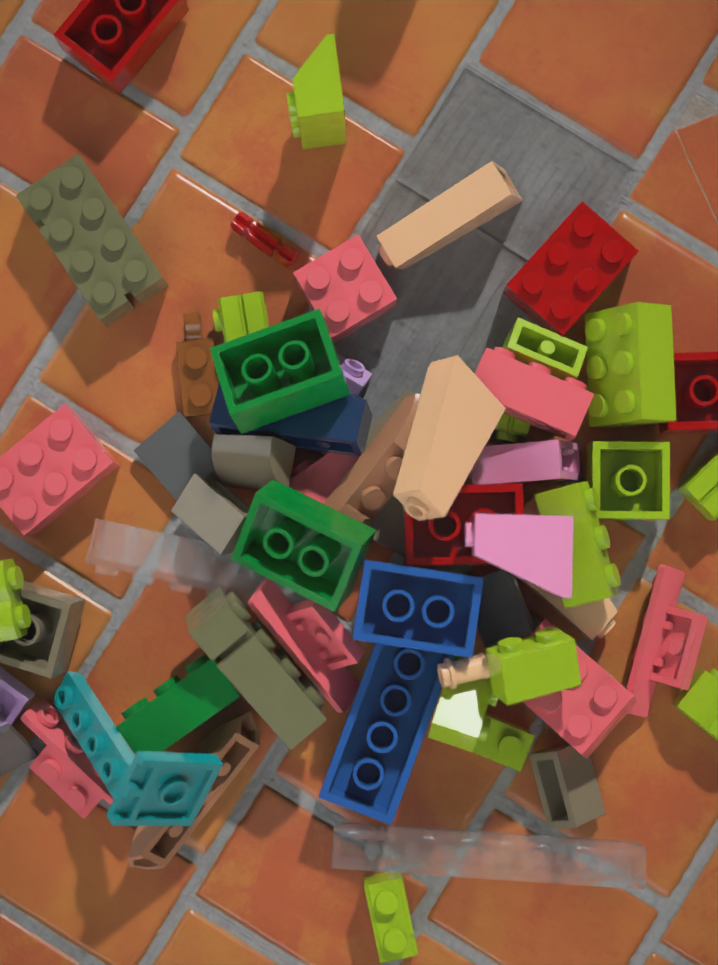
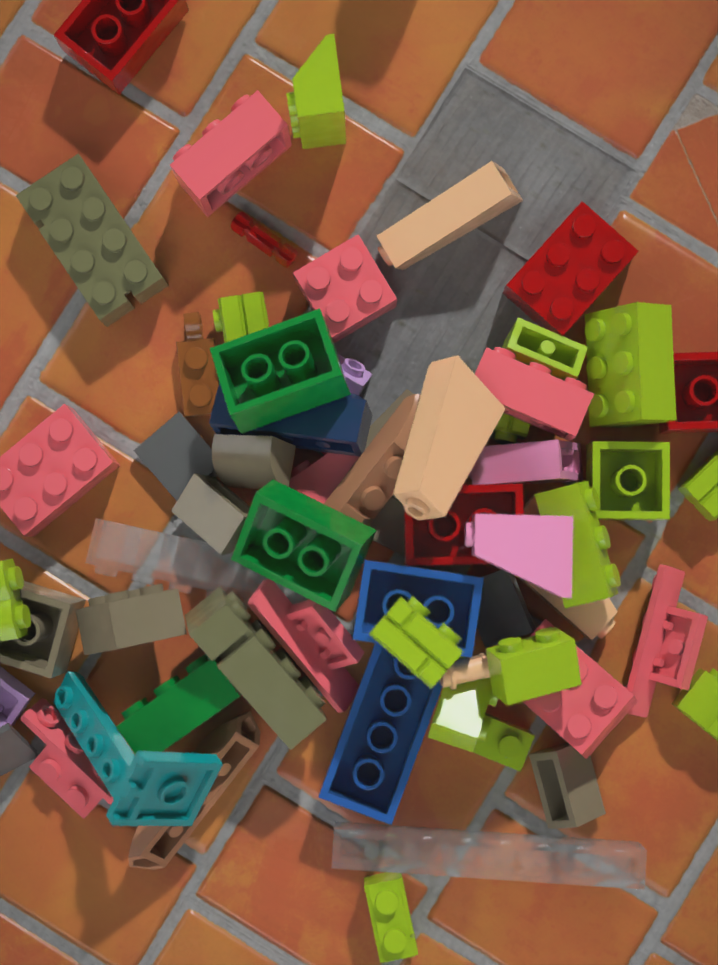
none -> dark tan brick [76,584,187,655]
none -> coral brick [170,90,292,217]
none -> lime brick [369,596,463,688]

